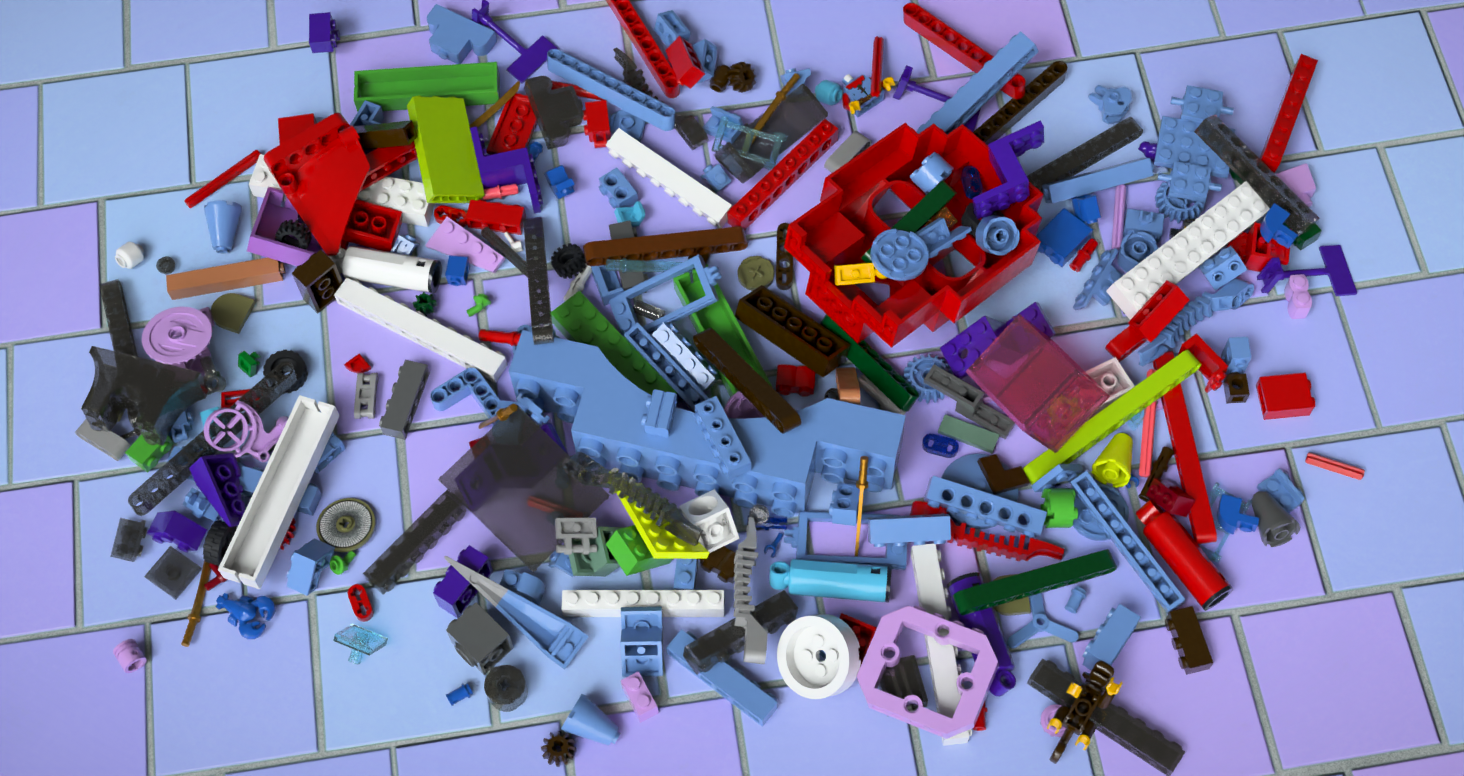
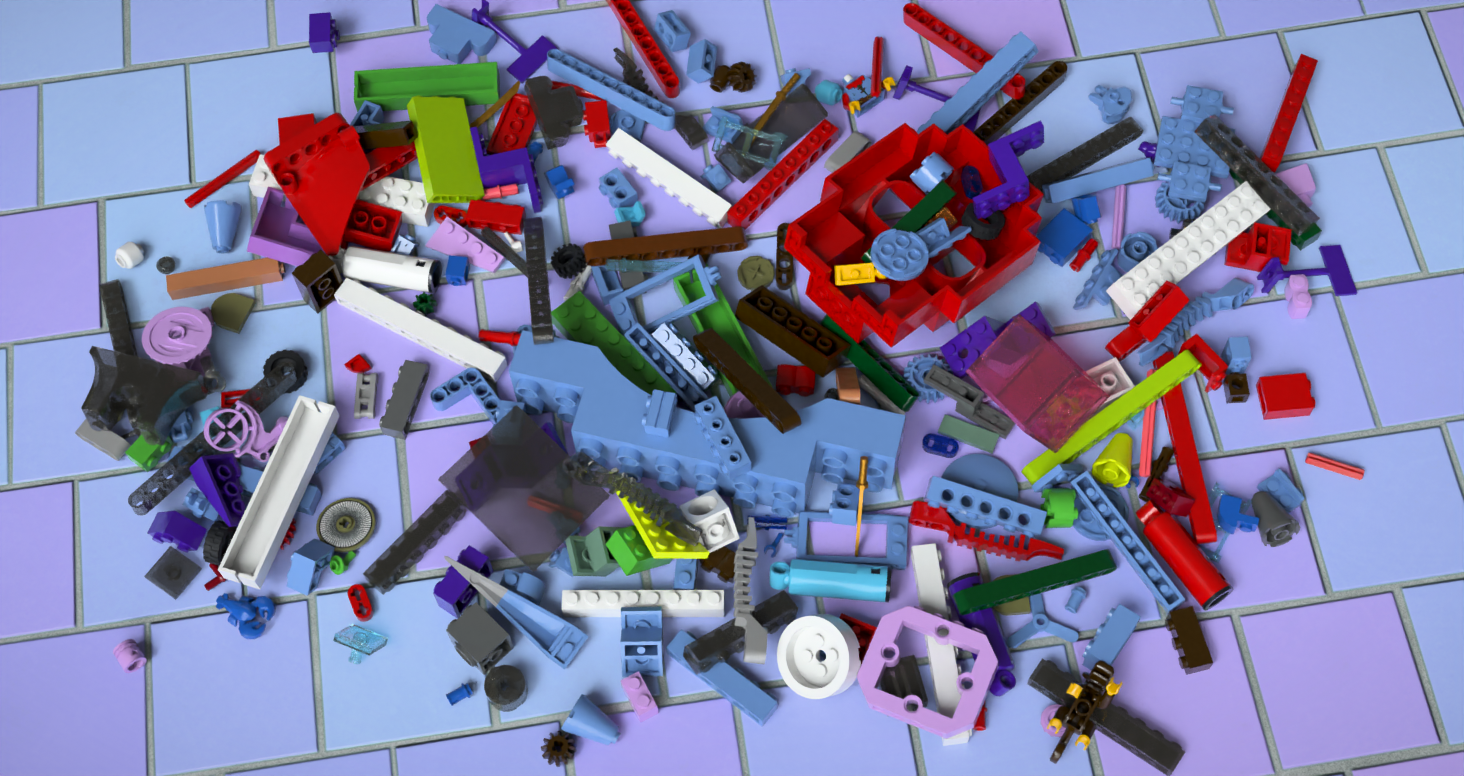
clear smoke bracket [110,518,148,562] -> none
pearl gold sword [181,559,211,647] -> none
green tile [238,351,261,378] -> none
black tyre [275,219,312,250] -> none
bright green plate [466,294,491,317] -> none
pearl gold sword [478,404,518,429] -> none
medium blue plate [515,393,550,425] -> none
light grey plate [555,518,597,555] -> none
clear smoke cylinder [633,300,666,321] -> none
red brick [665,36,705,89] -> none
clear smoke plate [749,504,769,524] -> none
medium blue brick [868,514,951,547] -> none
medium blue brick [975,215,1020,255] -> none
dark brown tile [977,454,1030,495] -> none
medium blue brick [1123,208,1164,242] -> none
medium blue brick [1199,246,1248,291] -> none
blue brick [1260,203,1298,249] -> none

